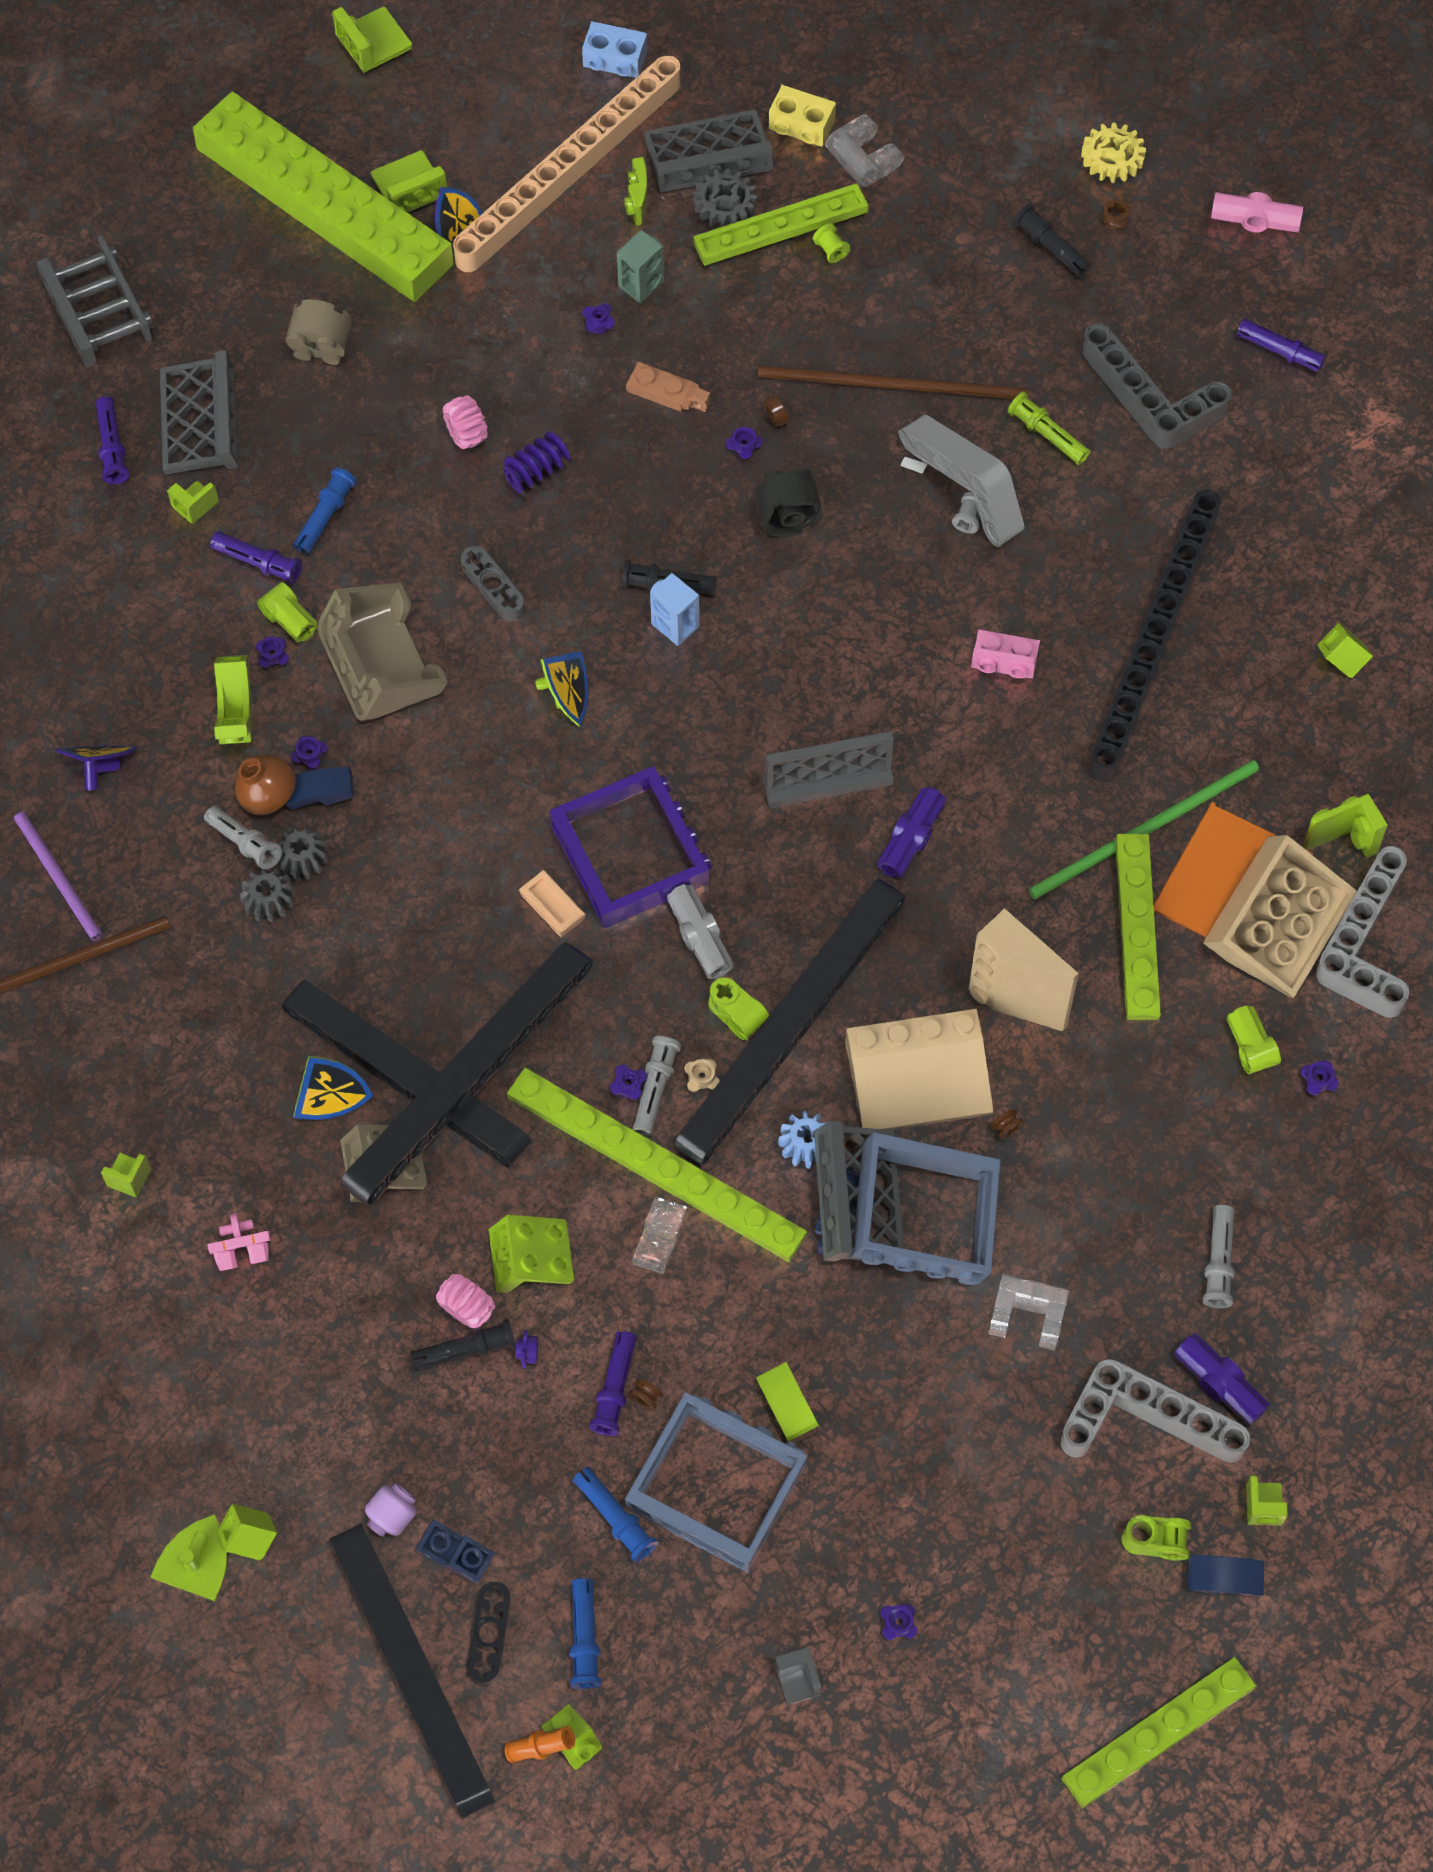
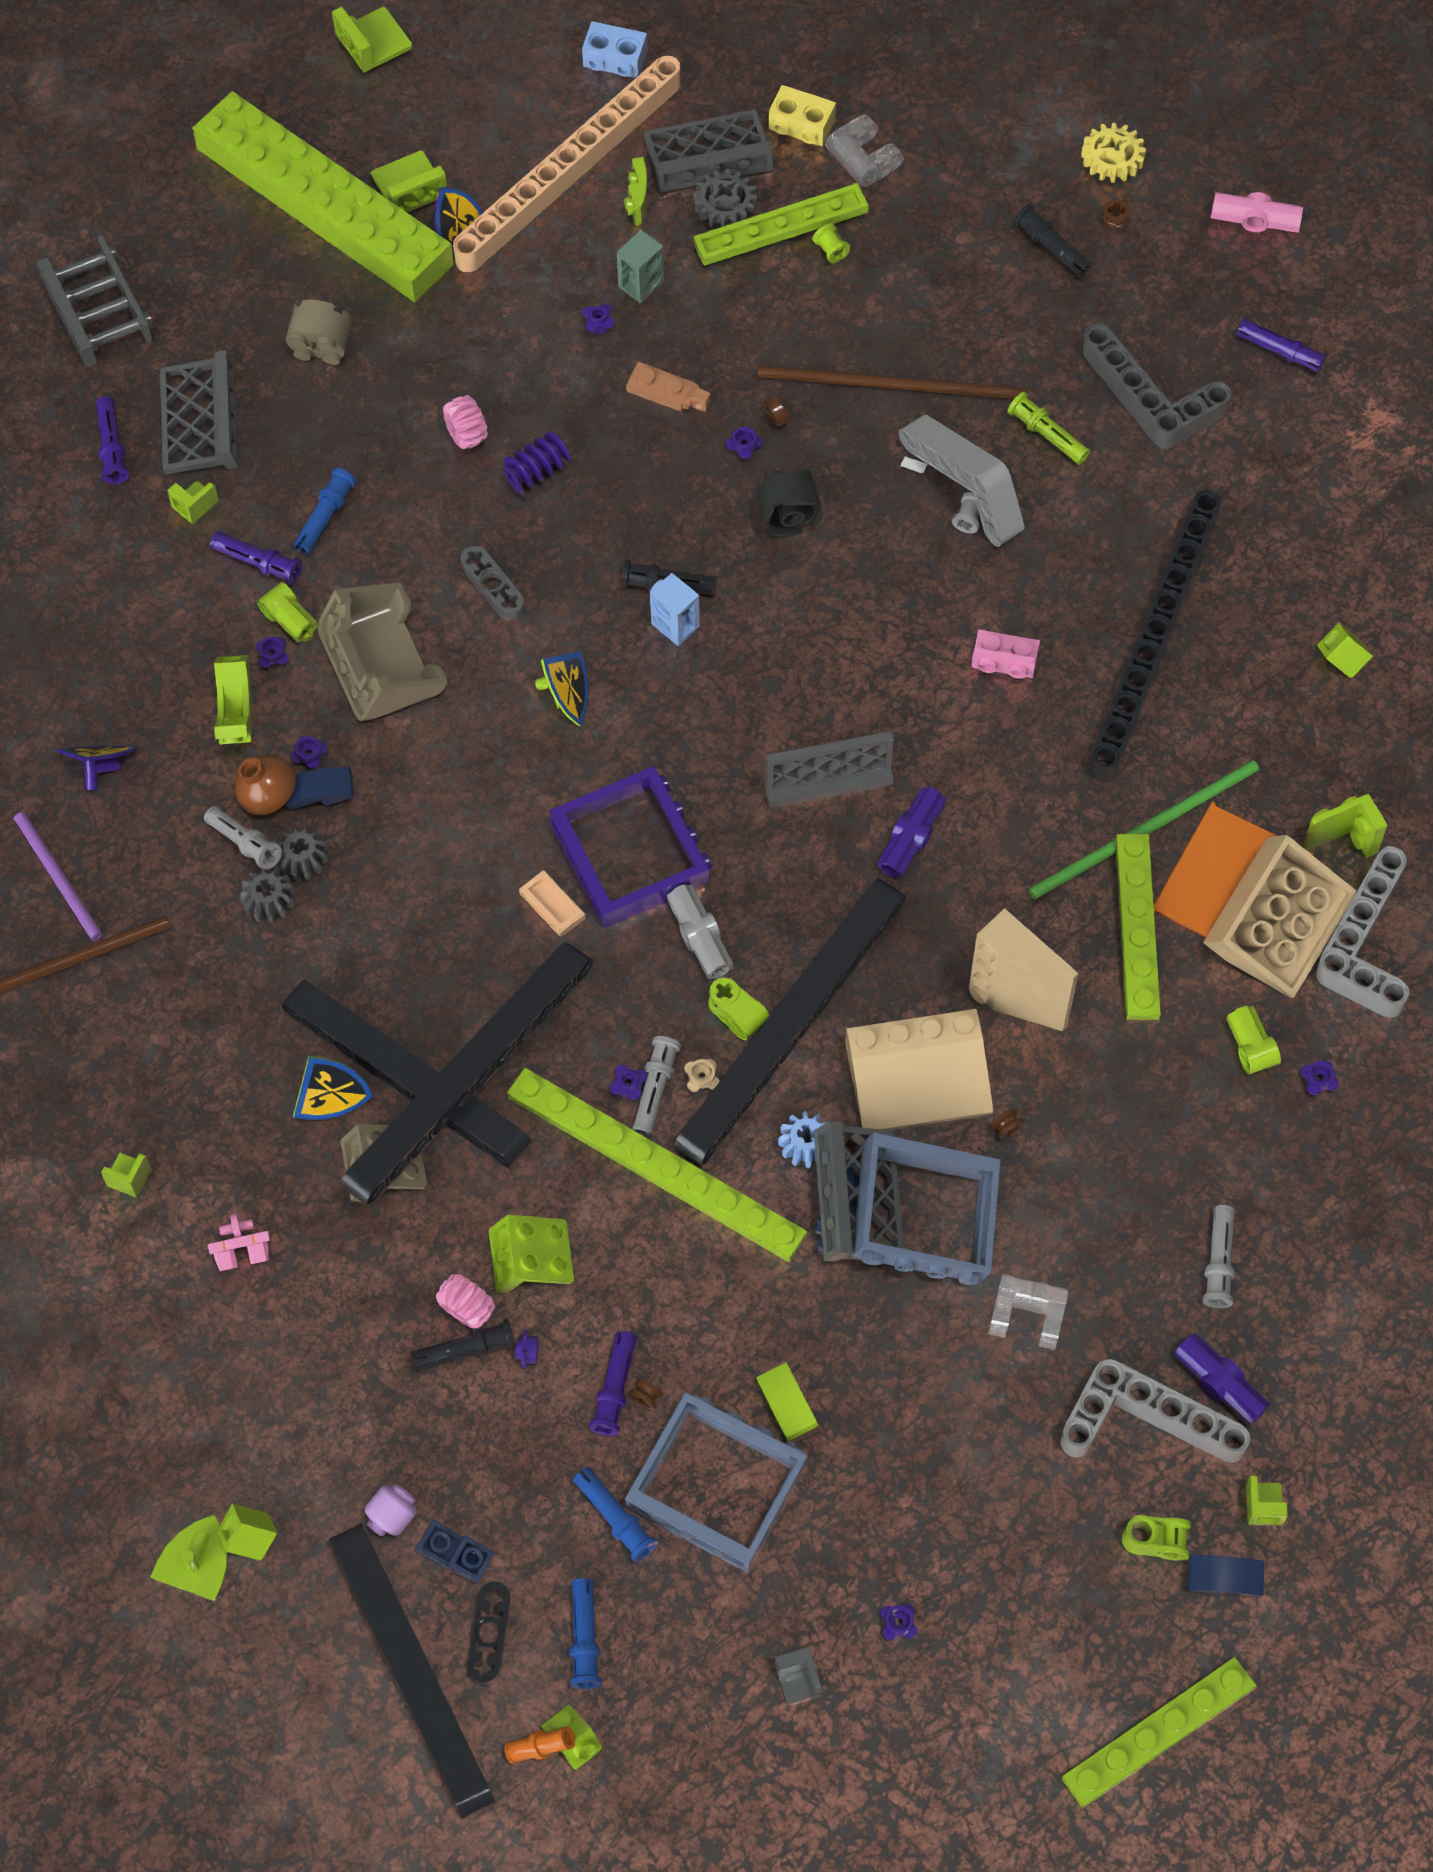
clear slope [632,1197,687,1274] -> none

